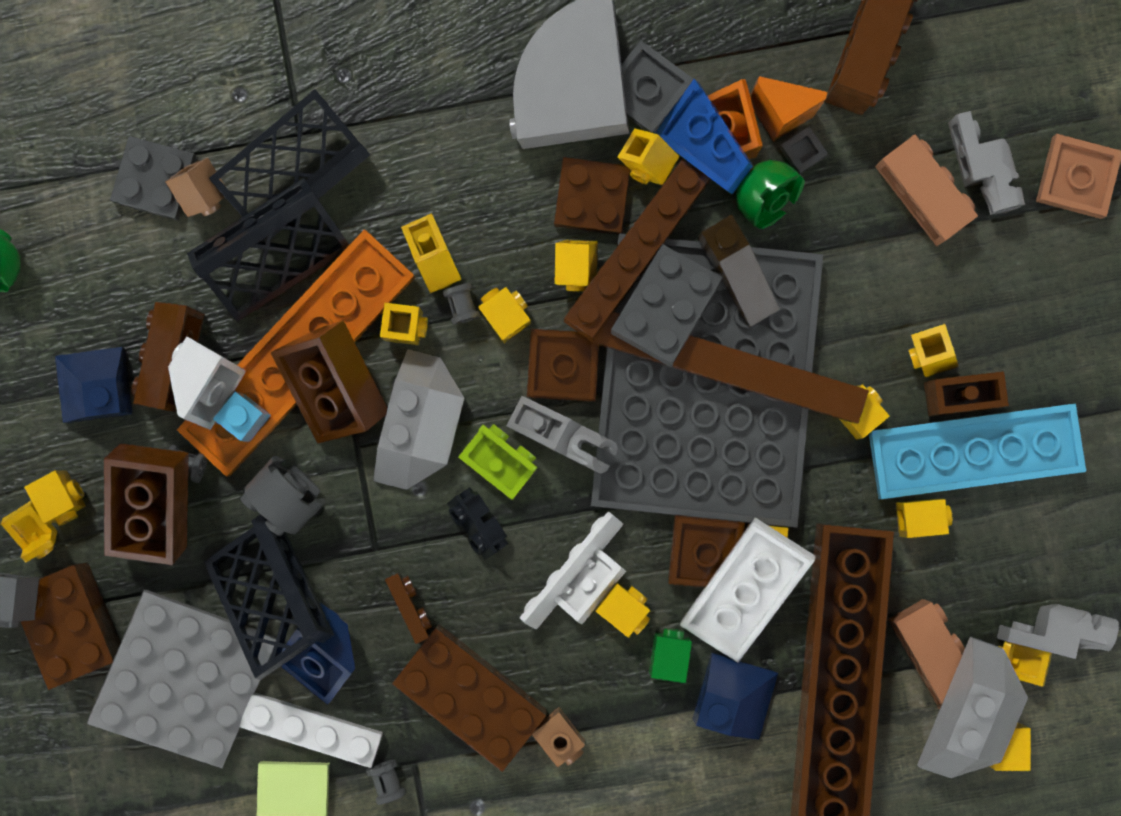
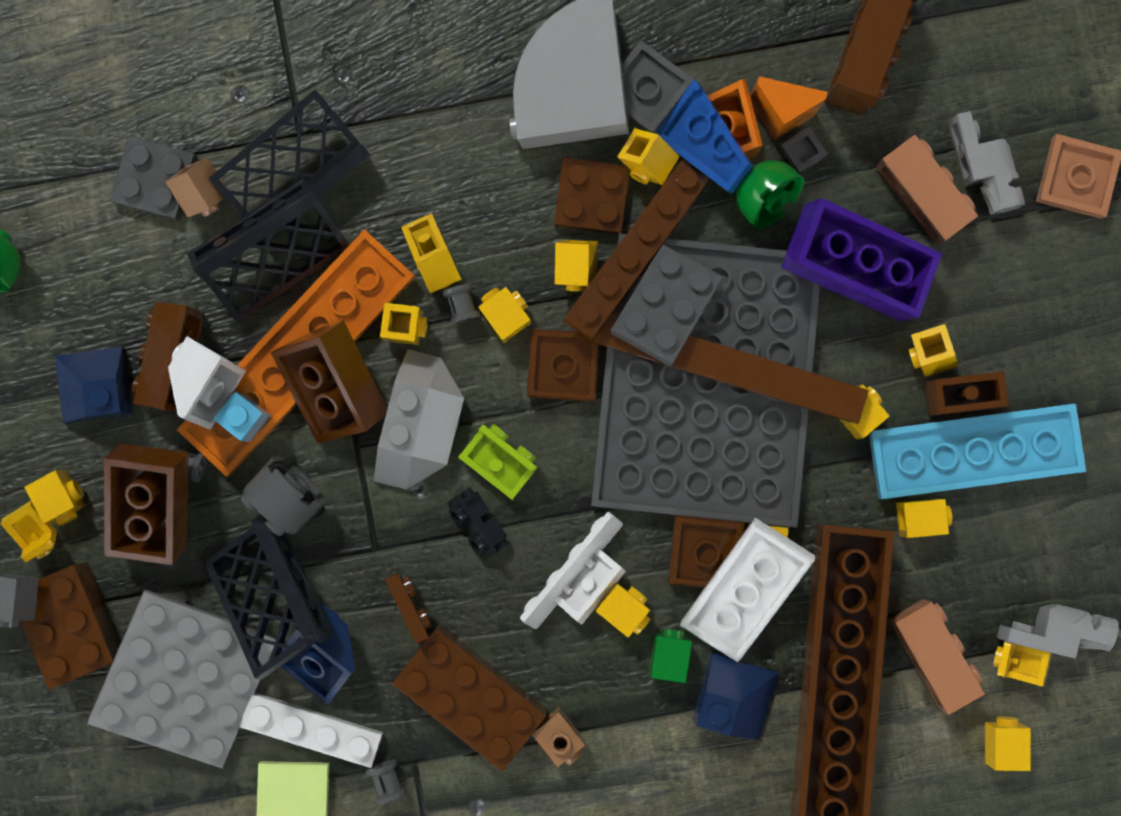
light grey plate [506,396,618,473] -> none
slope [698,215,780,328] -> none
light grey wedge [917,637,1028,778] -> none
none -> dark purple brick [781,198,942,321]

